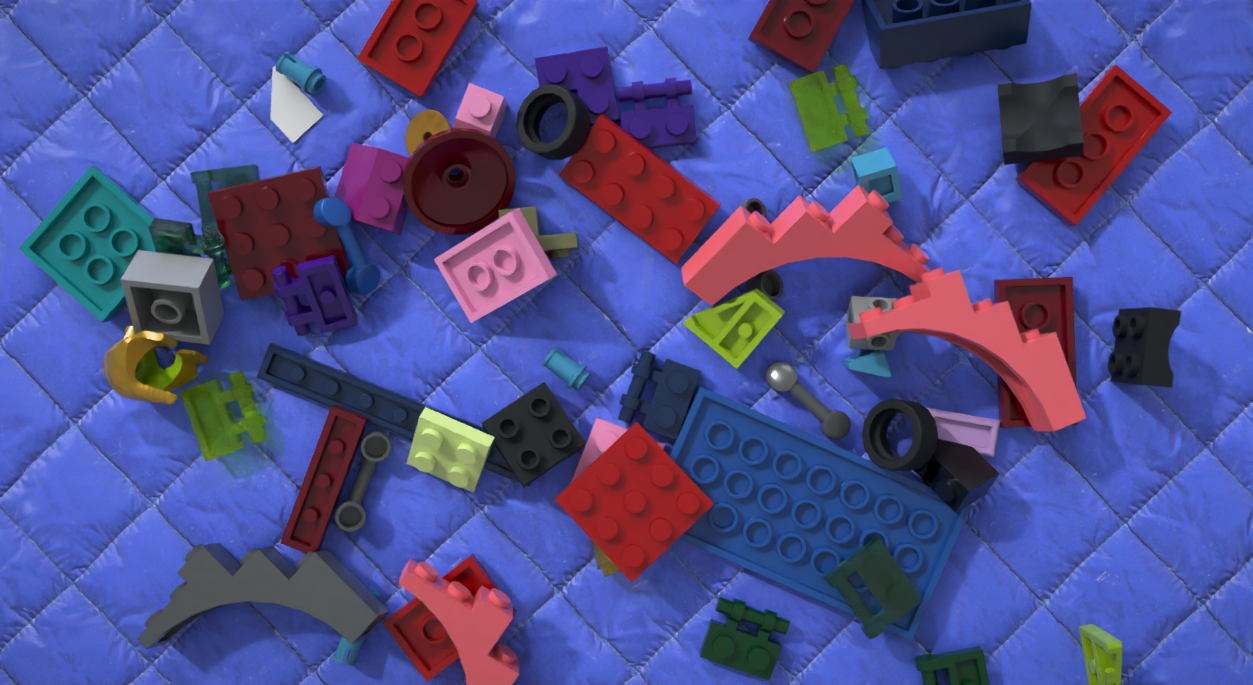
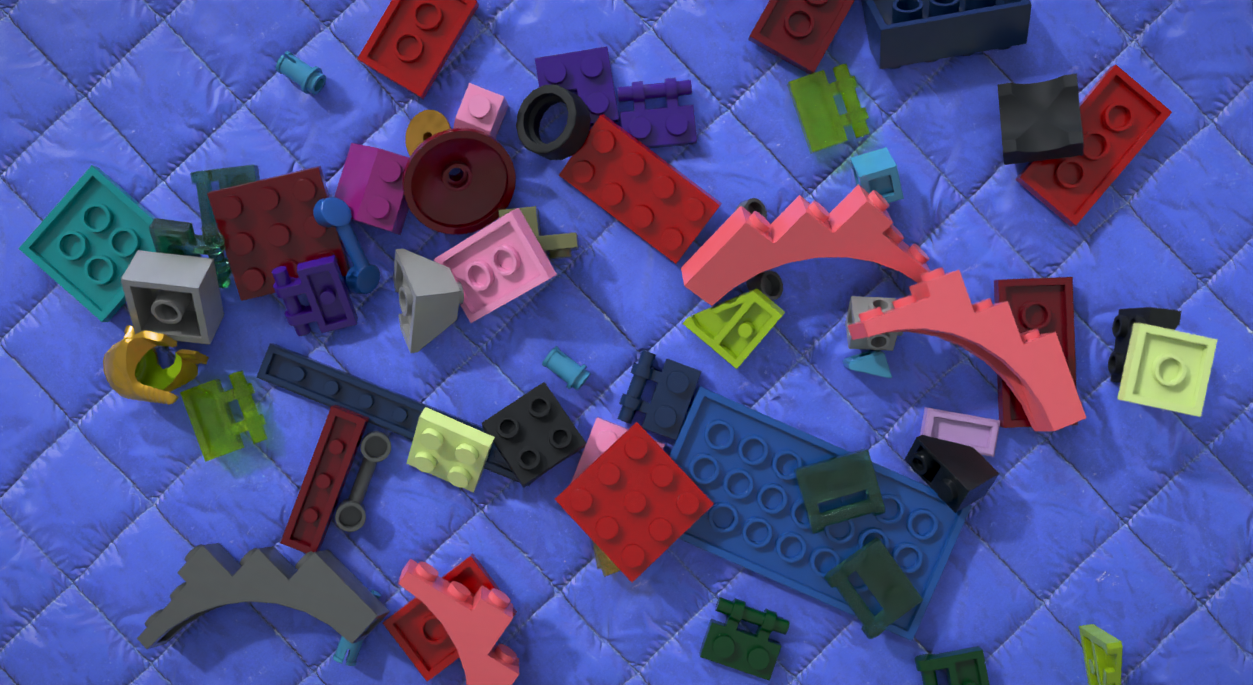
white sticker [270,65,323,143] -> none
dark grey bar [765,362,851,440] -> none
black tyre [862,399,938,471] -> none
none -> light grey slope [393,248,464,353]
none -> plate [794,448,886,534]
none -> yellowish green plate [1117,323,1217,417]

